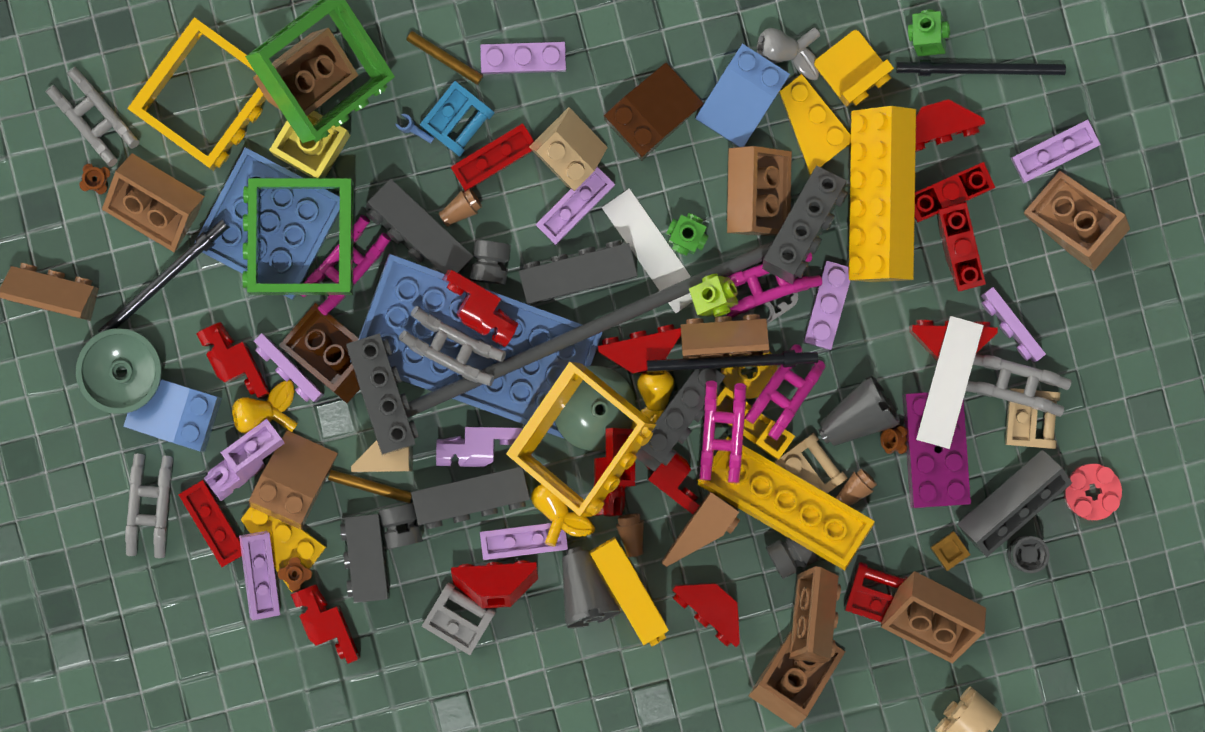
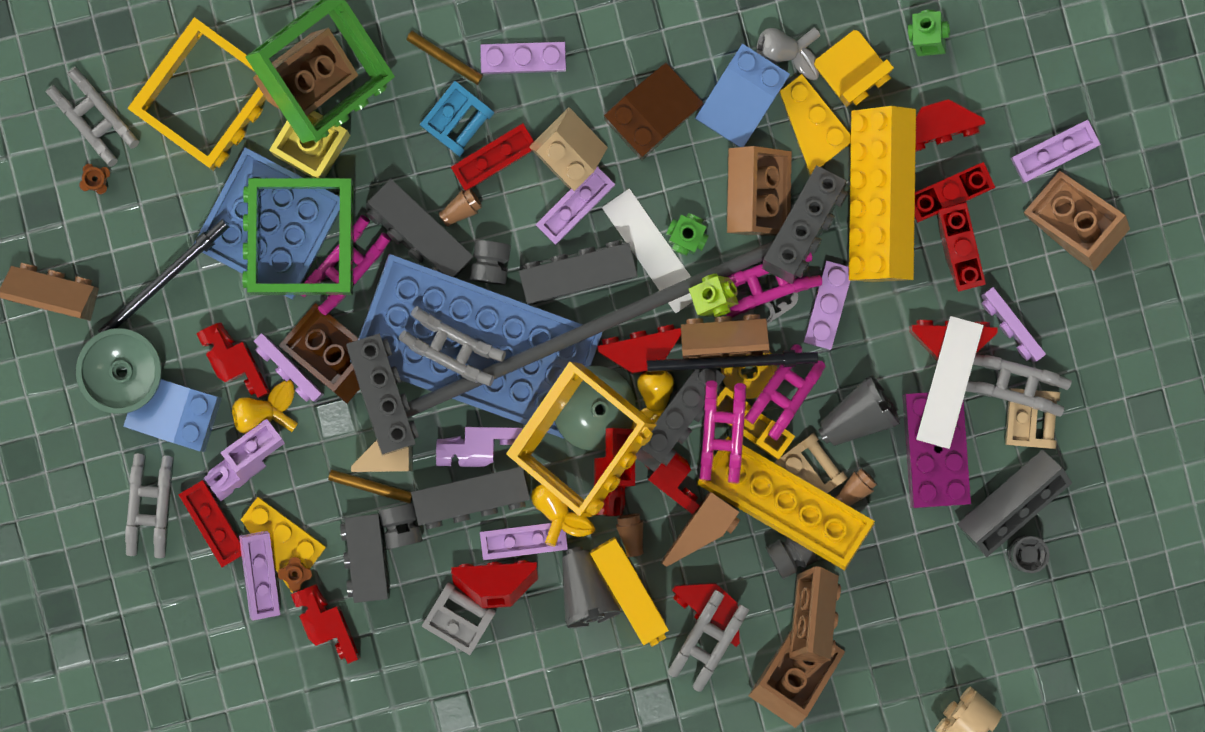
medium nougat slope [102,153,205,252] -> none
medium nougat slope [249,430,338,530] -> none
medium blue hand [396,114,434,144] -> none
red plate [442,270,519,347] -> none
red plate [844,562,908,622] -> none
dark orange plate [880,426,907,454] -> none
medium nougat slope [881,571,986,664] -> none
black bar [896,59,1066,76] -> none
pearl gold plate [930,531,971,571] -> none
coral plate [1064,464,1122,520] -> none
none -> light grey piece [668,590,749,692]

